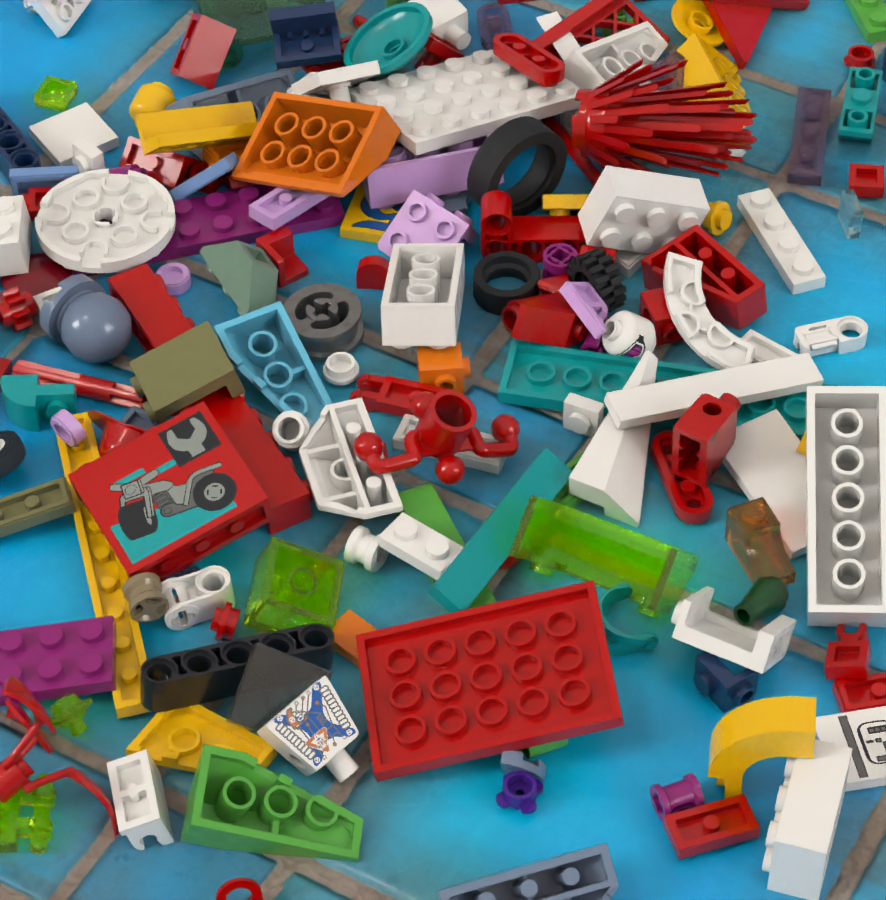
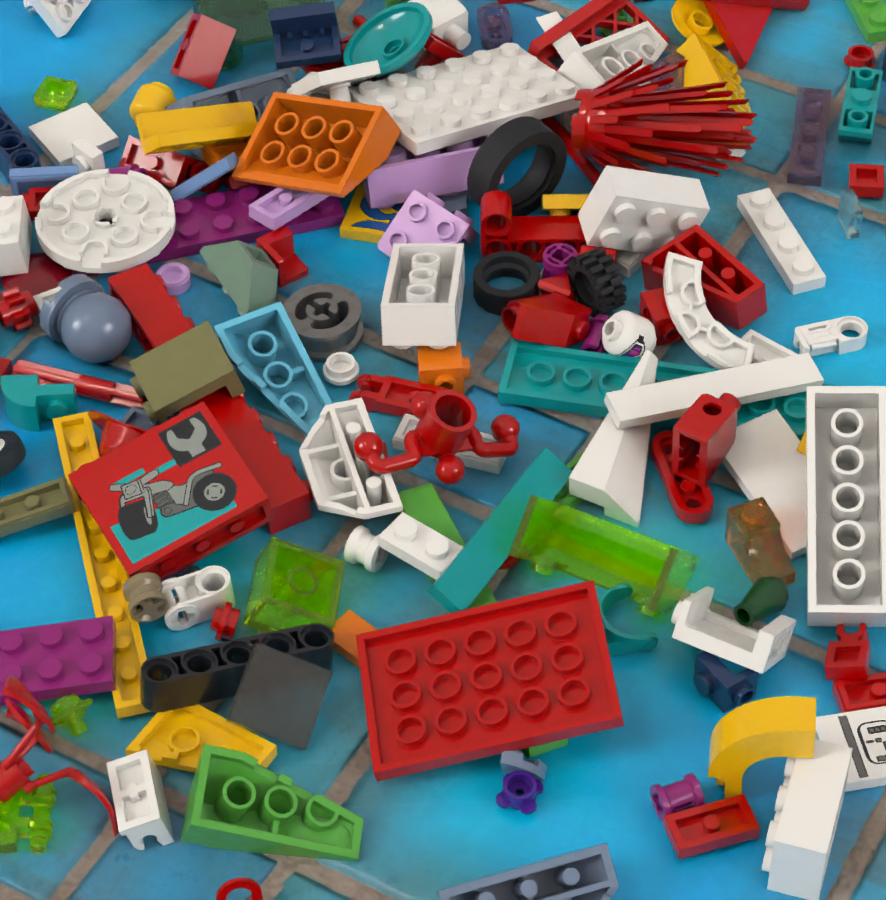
lavender tile [50,409,86,447] -> none
torso [257,676,359,783] -> none
white brick [272,411,314,452] -> none
red tile [356,255,389,290] -> none
red plate [493,33,565,87] -> none
lavender tile [559,281,608,339] -> none
white plate [563,392,604,438] -> none
yellow plate [702,201,732,236] -> none

